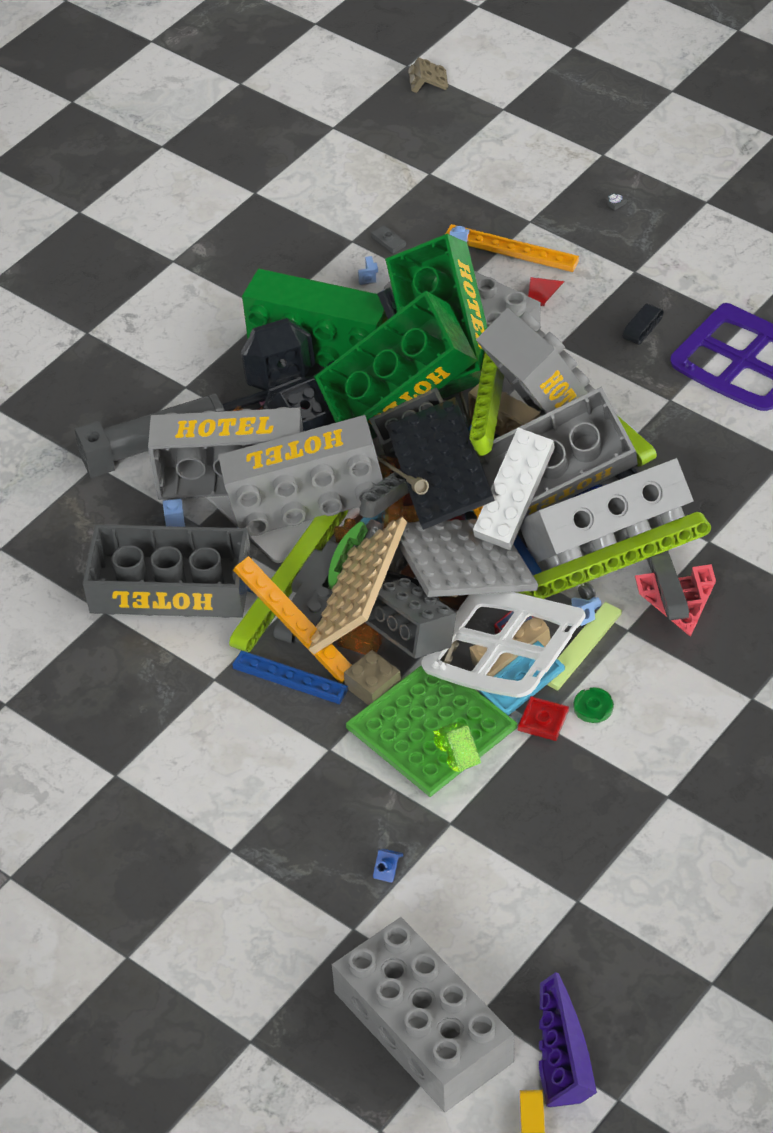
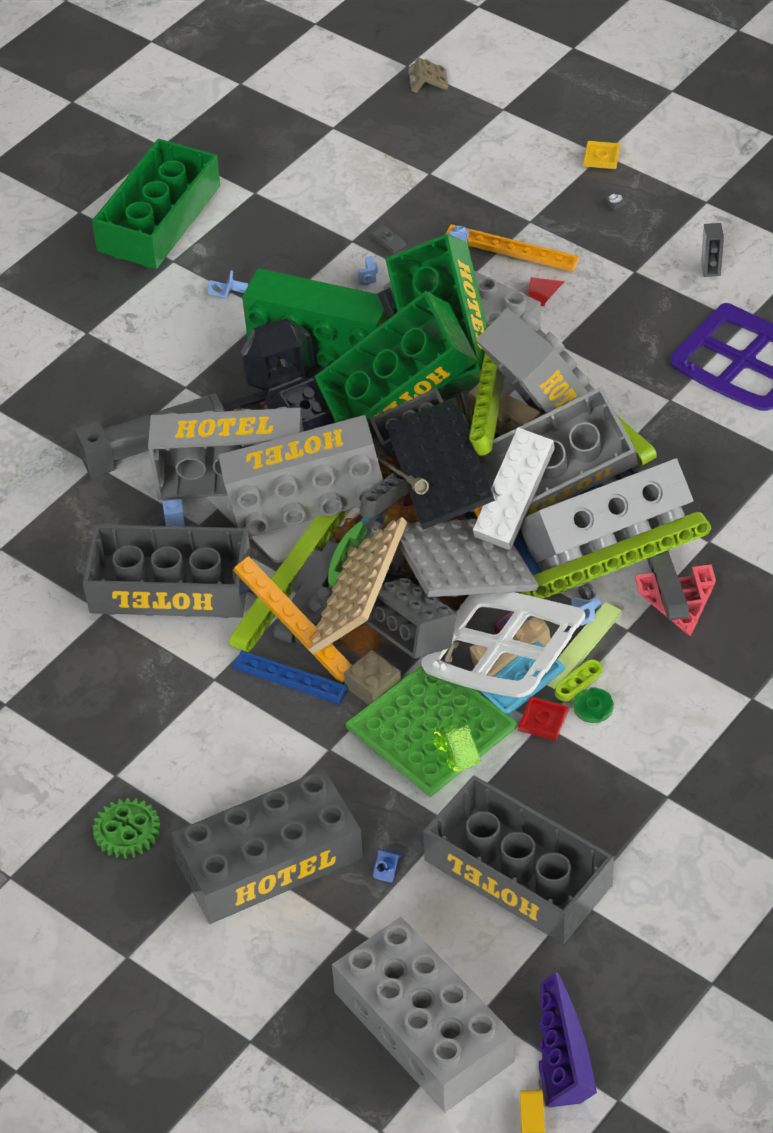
black beam [622,303,664,345] -> none
none -> green brick [92,138,220,269]
none -> bright green gear [93,798,161,859]
none -> dark grey brick [171,769,363,924]
none -> light blue bracket [207,270,248,298]
none -> dark grey brick [423,775,614,944]
none -> lime plate [554,660,603,701]
none -> yellow plate [583,141,620,169]
none -> dark grey brick [701,223,724,277]

